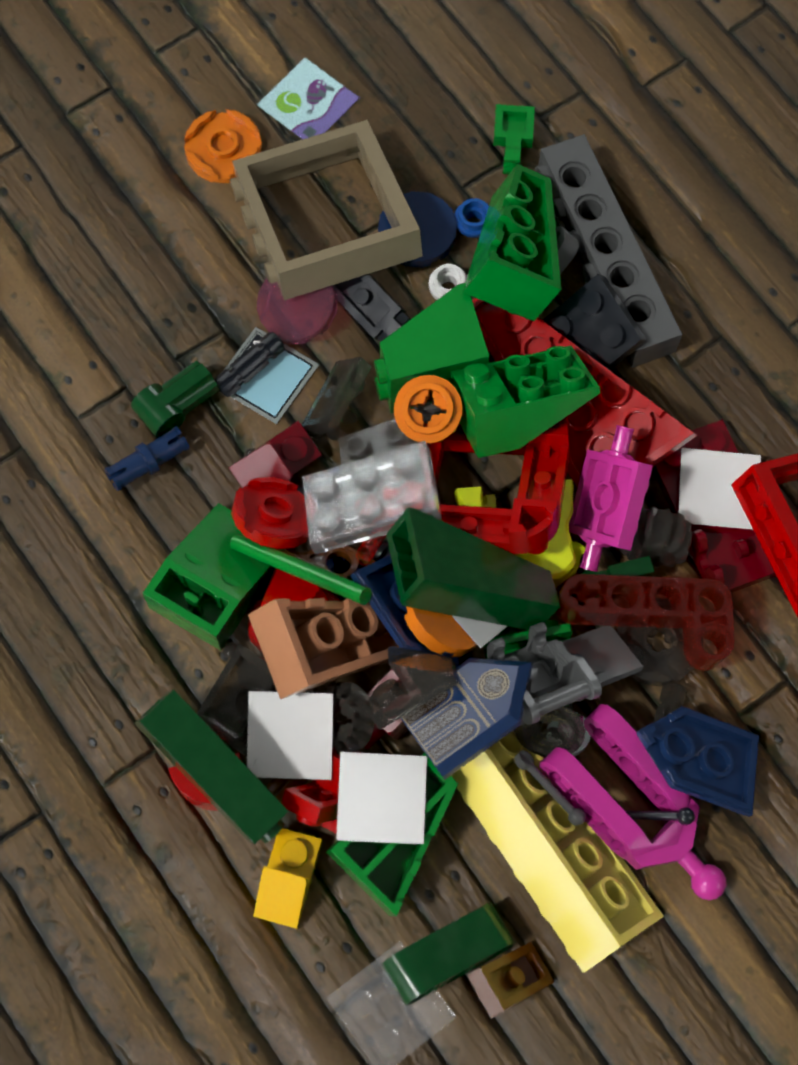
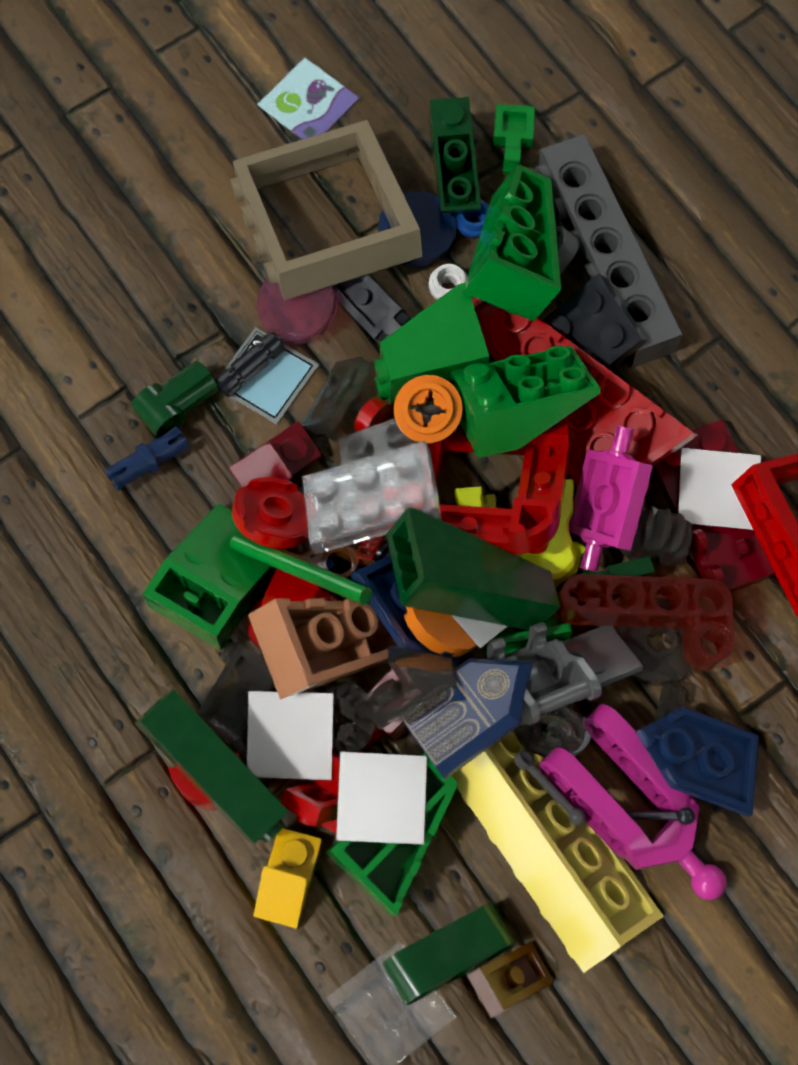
orange tile [184,109,262,183] -> none
none -> red tile [354,397,392,440]
none -> dark green slope [428,97,481,214]

